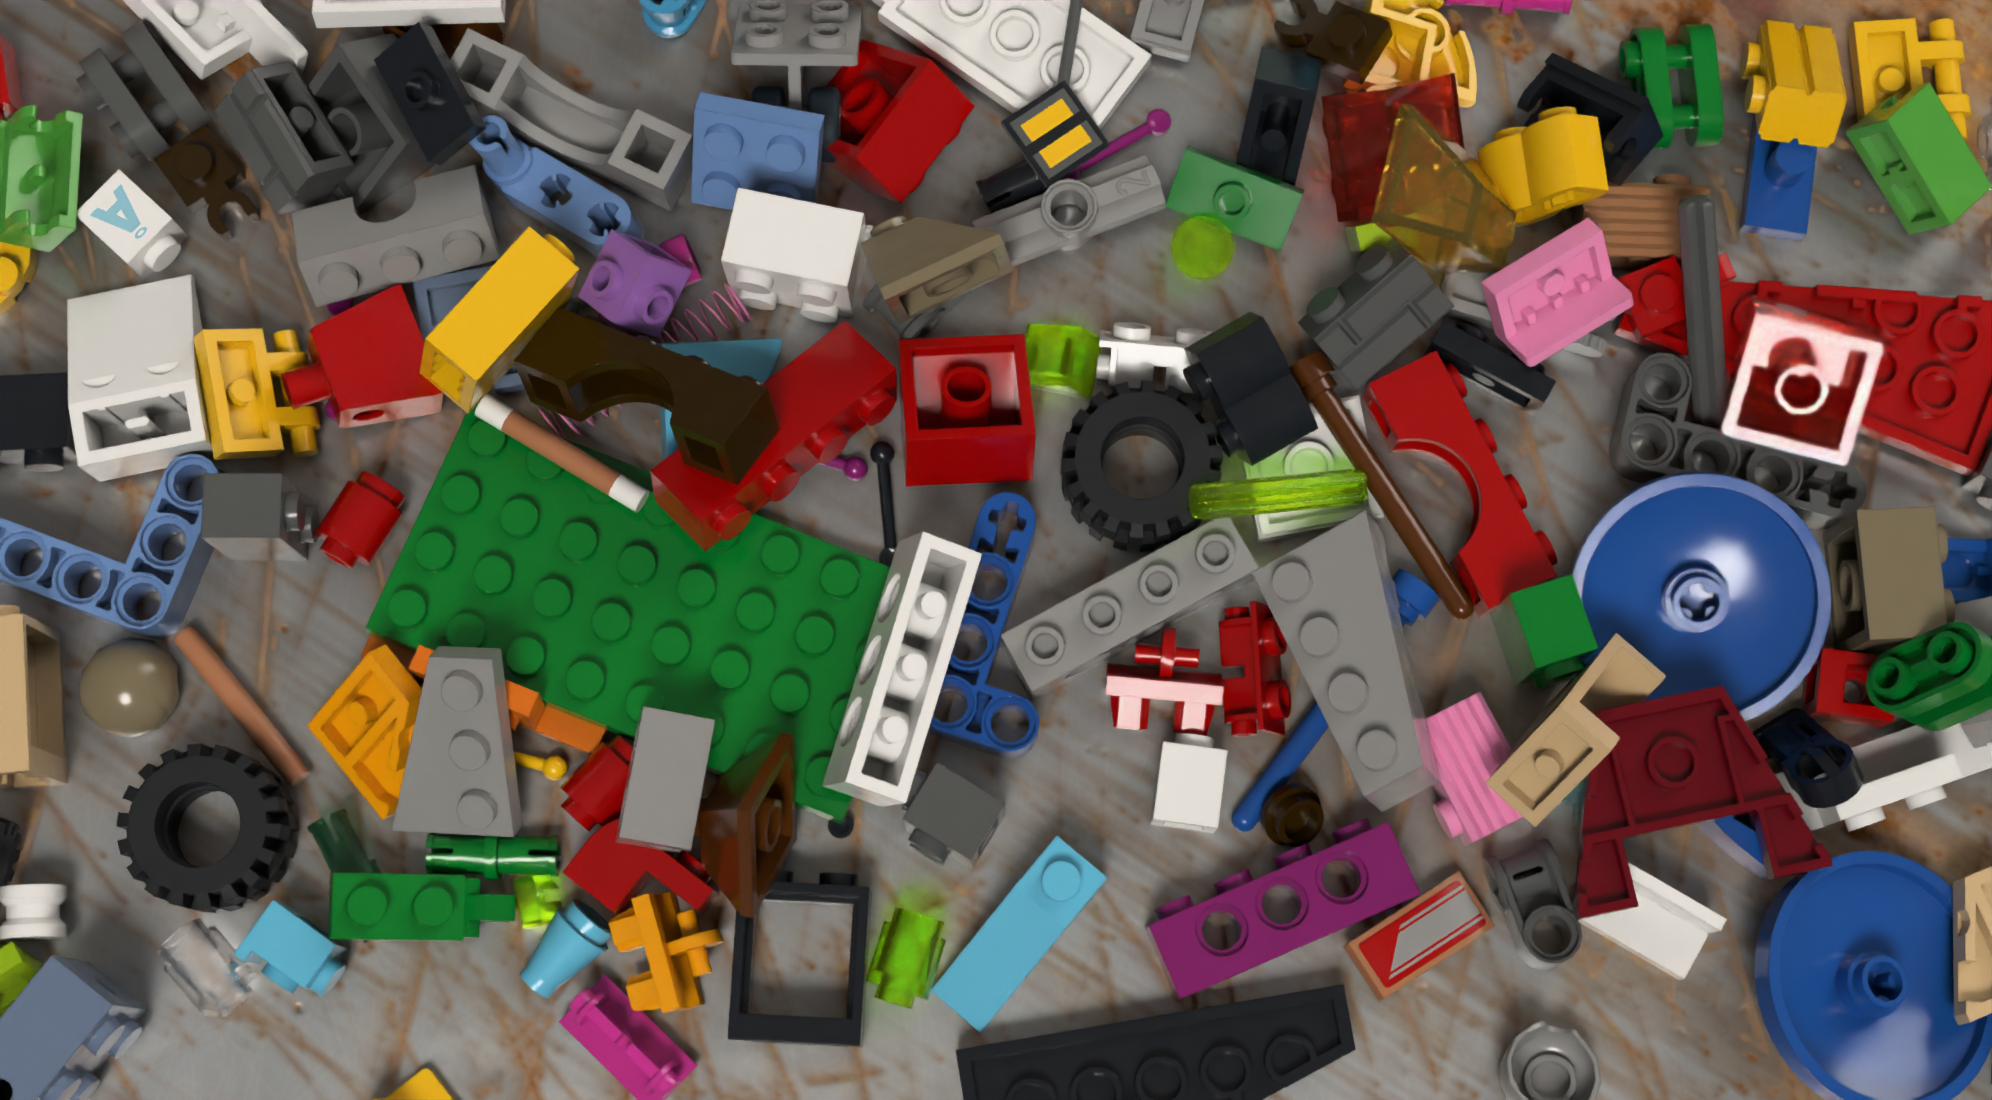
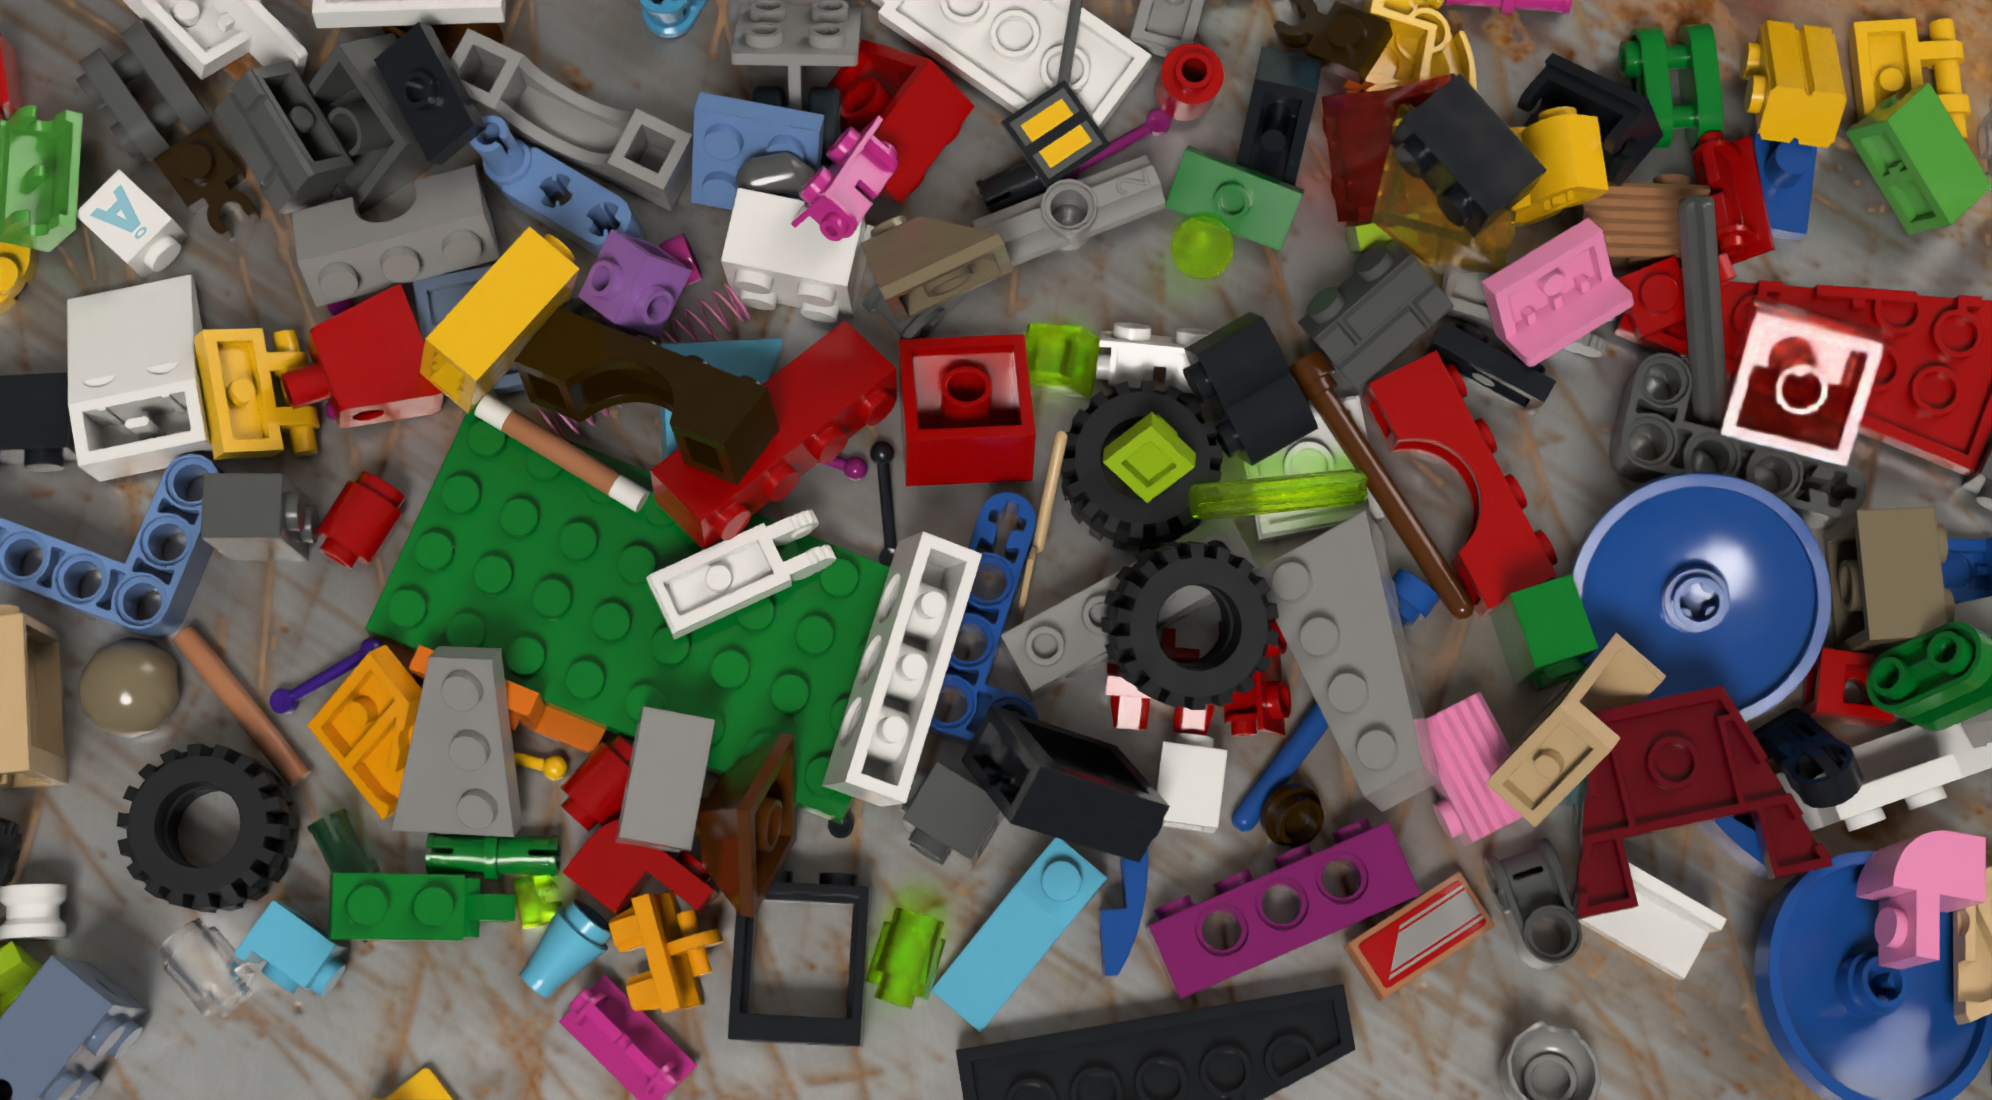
none -> dark purple hinge [270,637,384,714]
none -> white hinge [646,510,837,640]
none -> dark grey arm [736,152,816,201]
none -> dark pink hinge [790,115,898,241]
none -> black window [961,705,1170,863]
none -> tan piece [1015,431,1068,627]
none -> blue slope [1098,848,1148,979]
none -> black tyre [1101,541,1279,710]
none -> lime tile [1103,412,1196,503]
none -> red brick [1154,43,1224,121]
none -> black brick [1389,74,1546,238]
none -> red hinge [1692,132,1775,265]
none -> bright pink brick [1856,830,1986,970]

